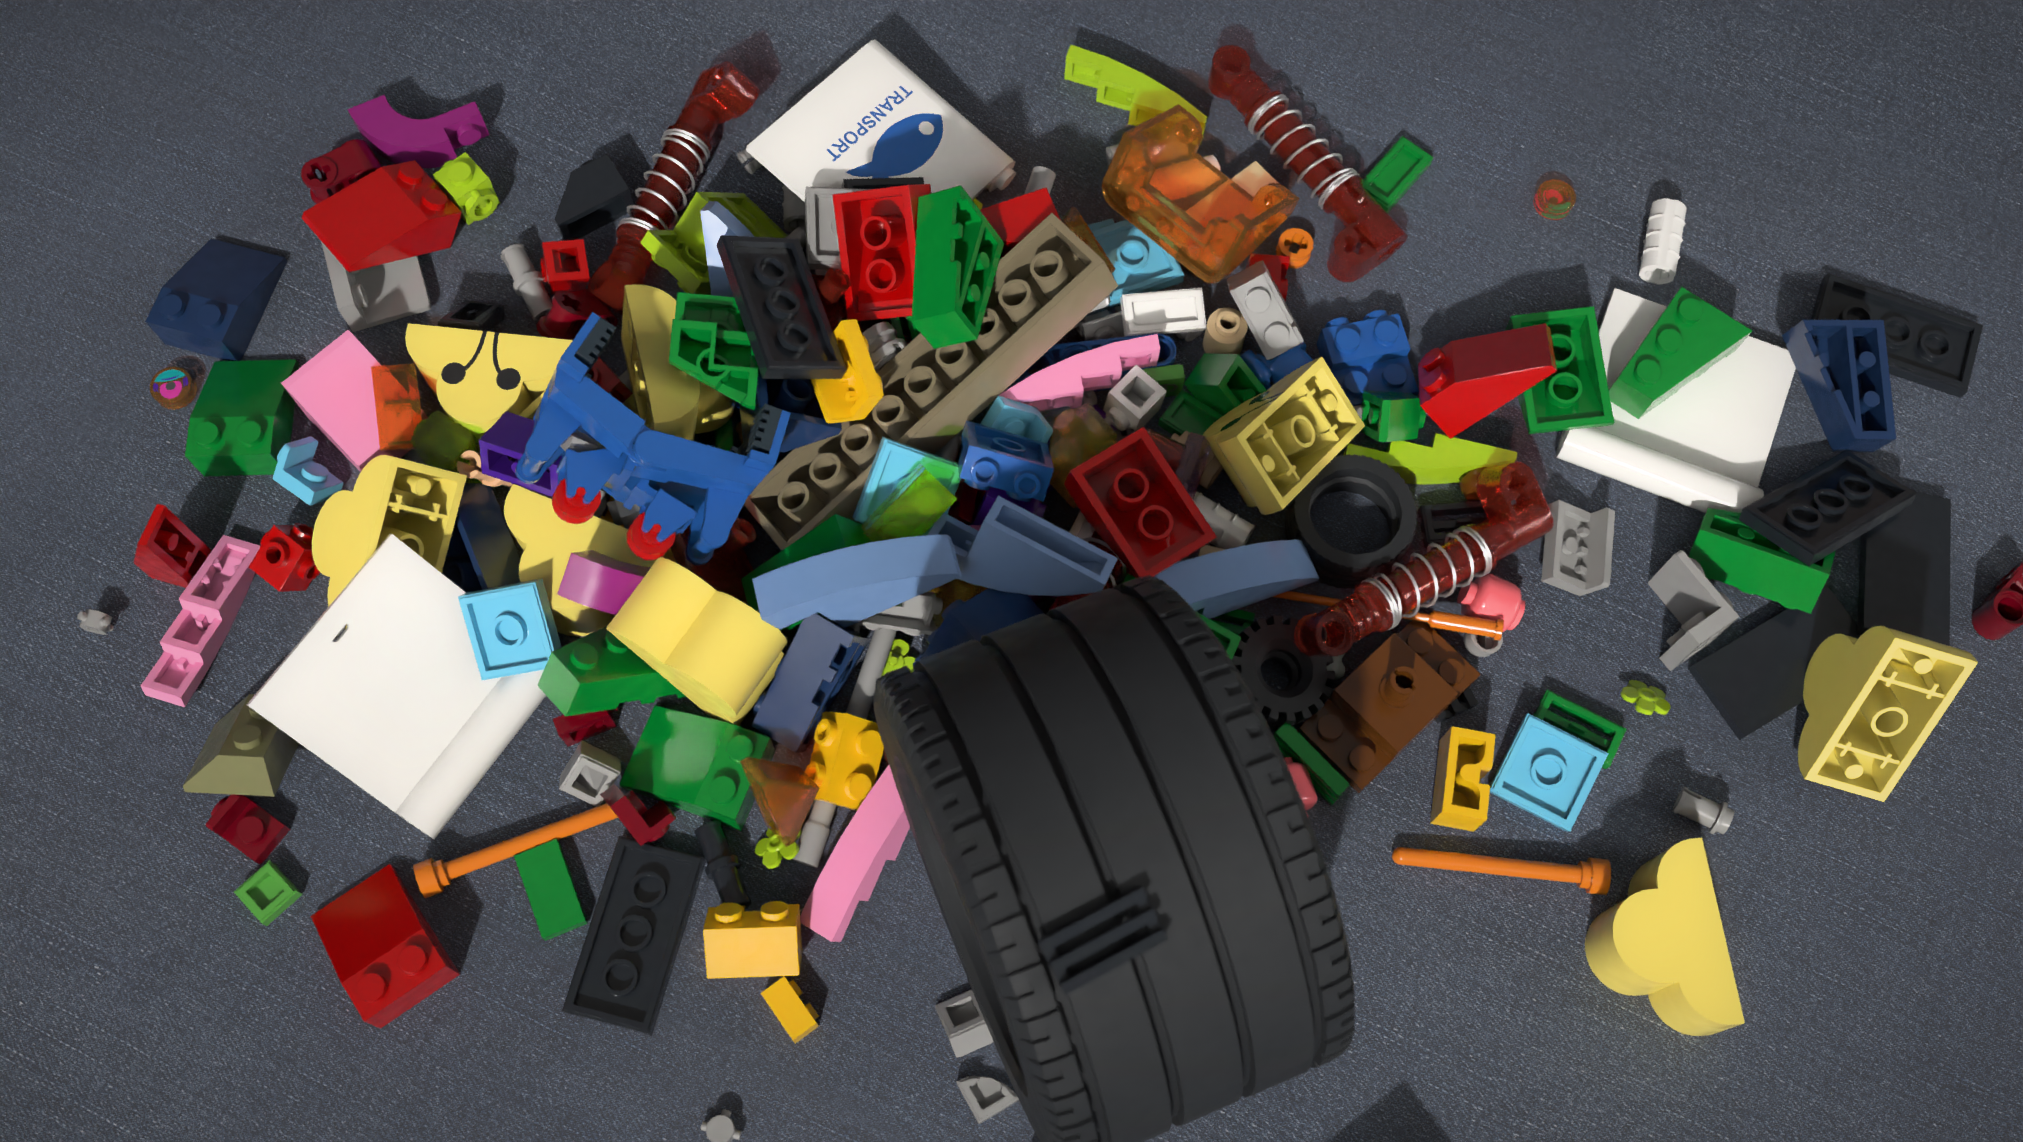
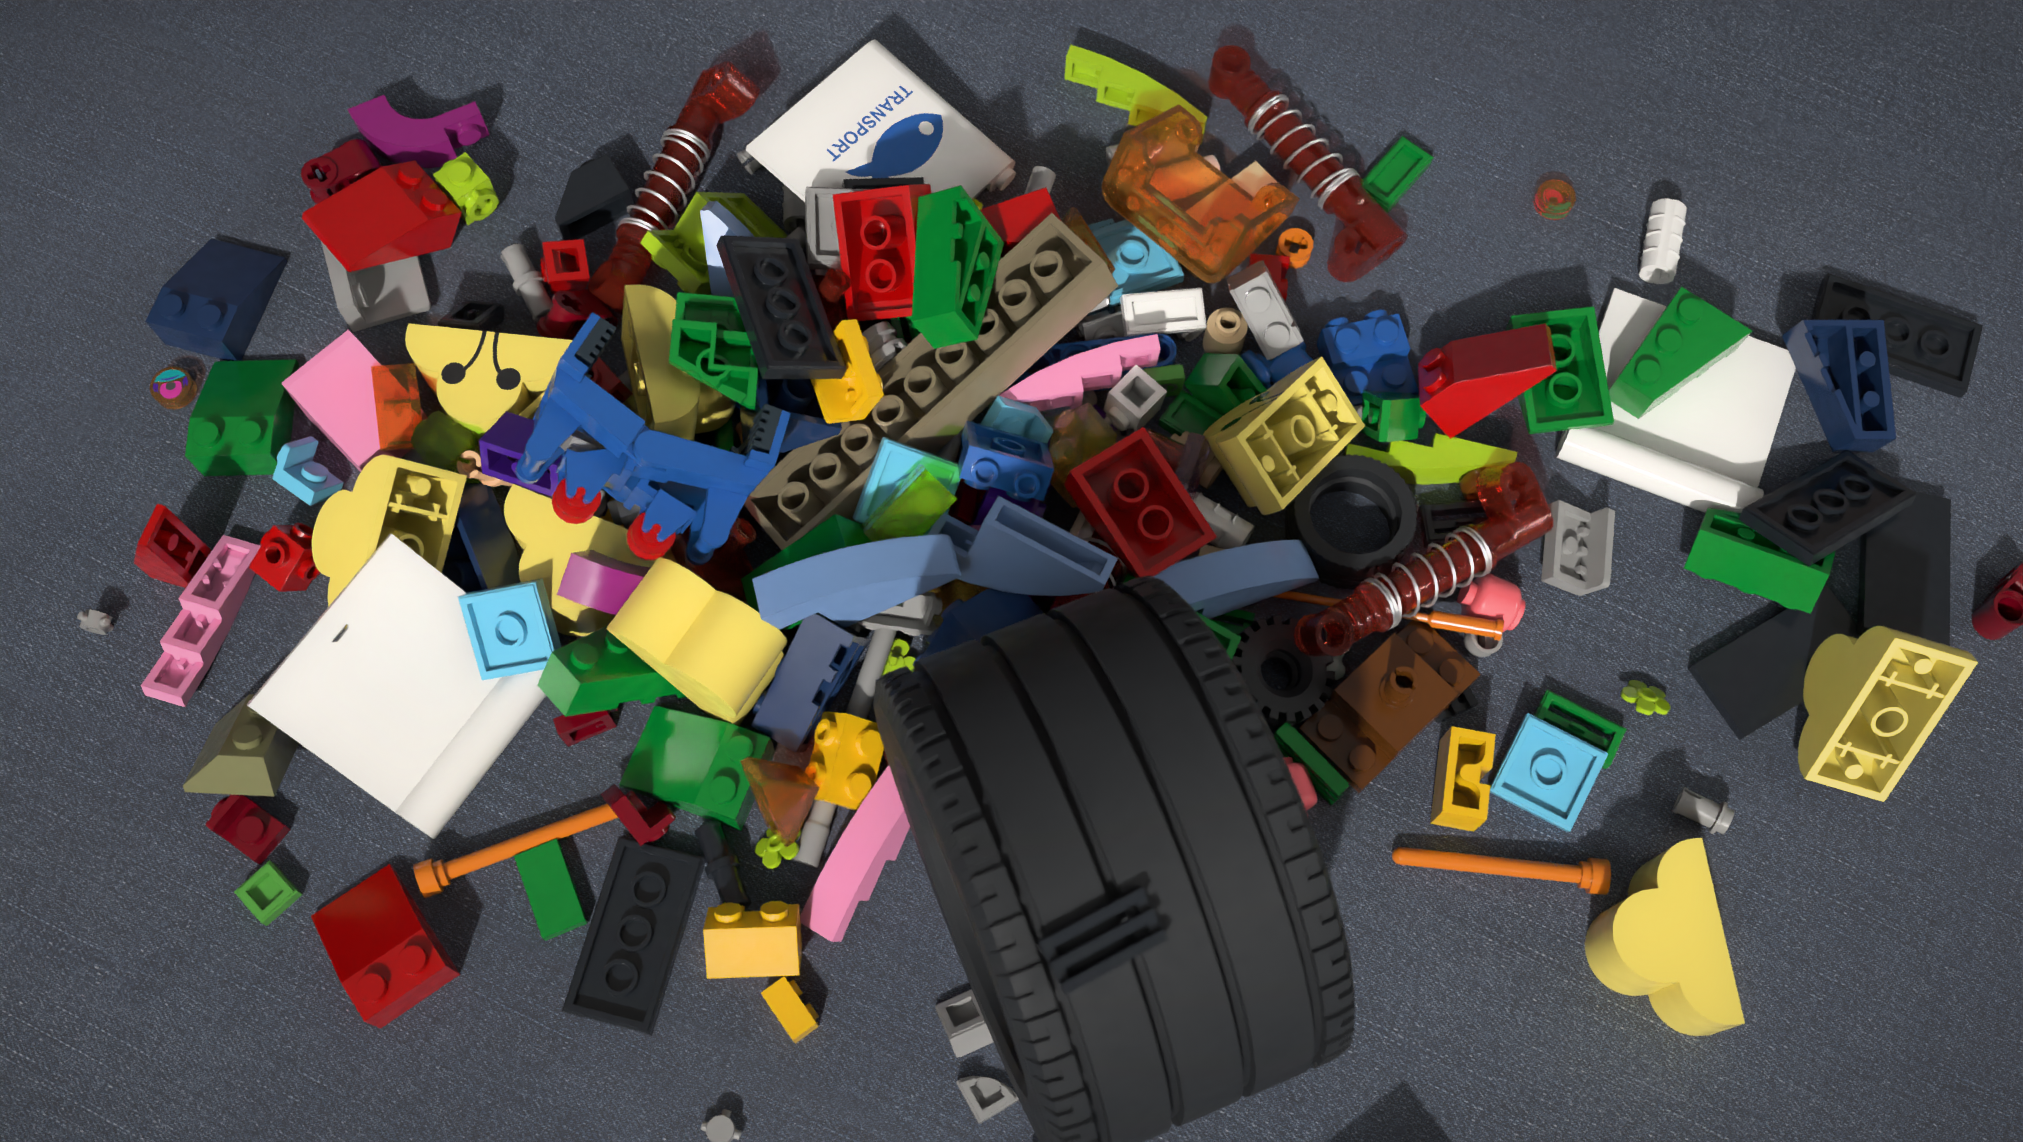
light grey slope [559,740,621,807] -> none
light grey bracket [1648,550,1739,671] -> none

